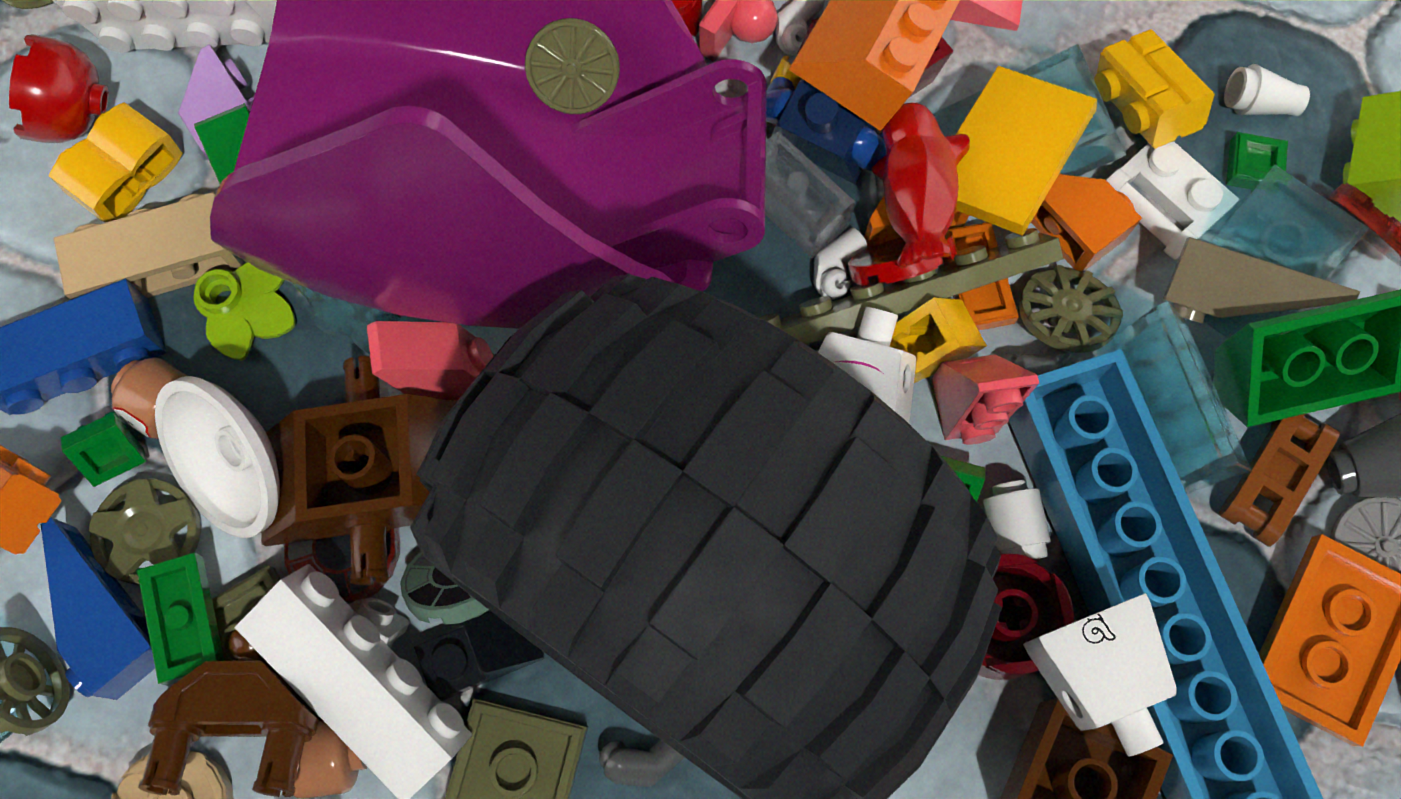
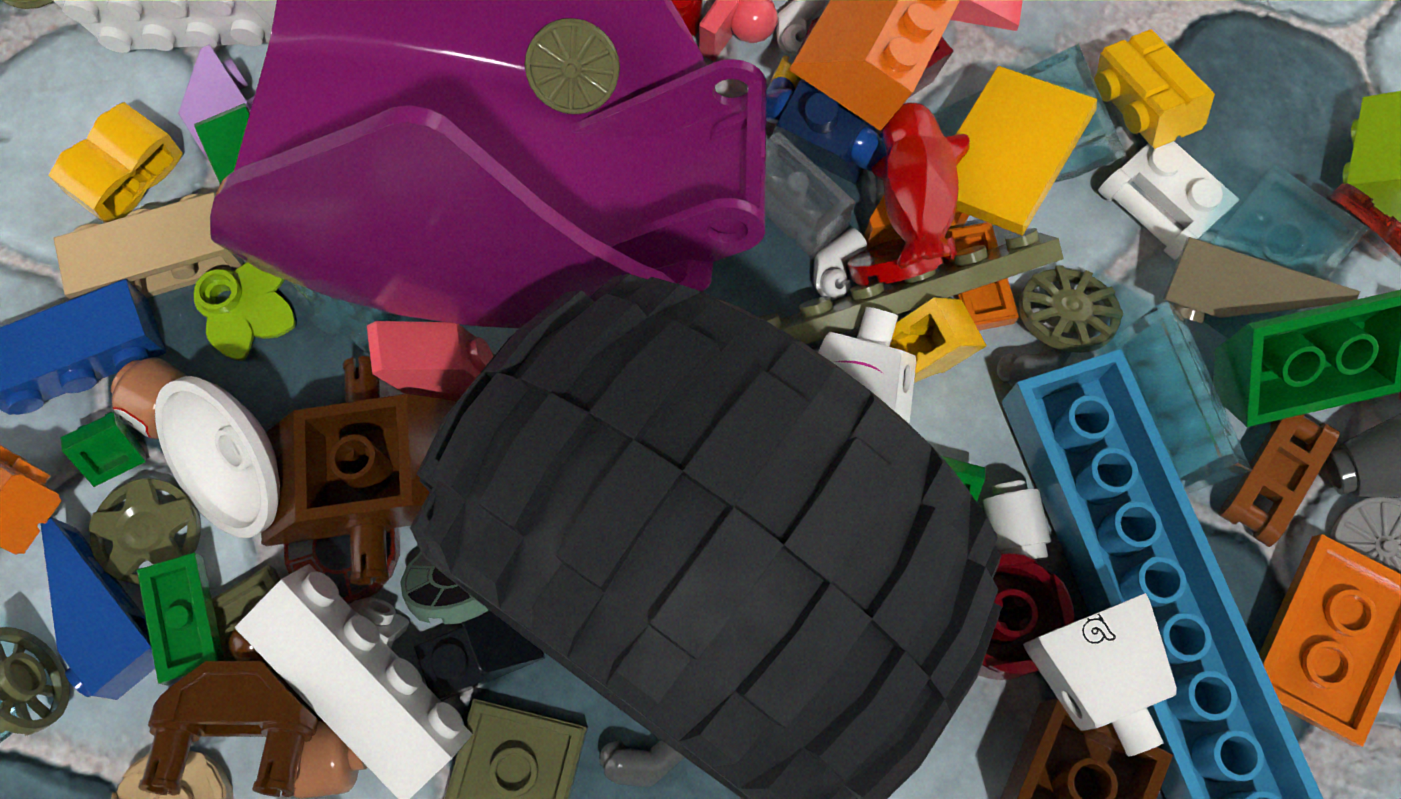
red cylinder [9,34,109,143] -> none
coral slope [932,354,1039,445] -> none
orange slope [1031,174,1142,272] -> none
white cone [1224,64,1310,116] -> none
green tile [1226,132,1288,194] -> none

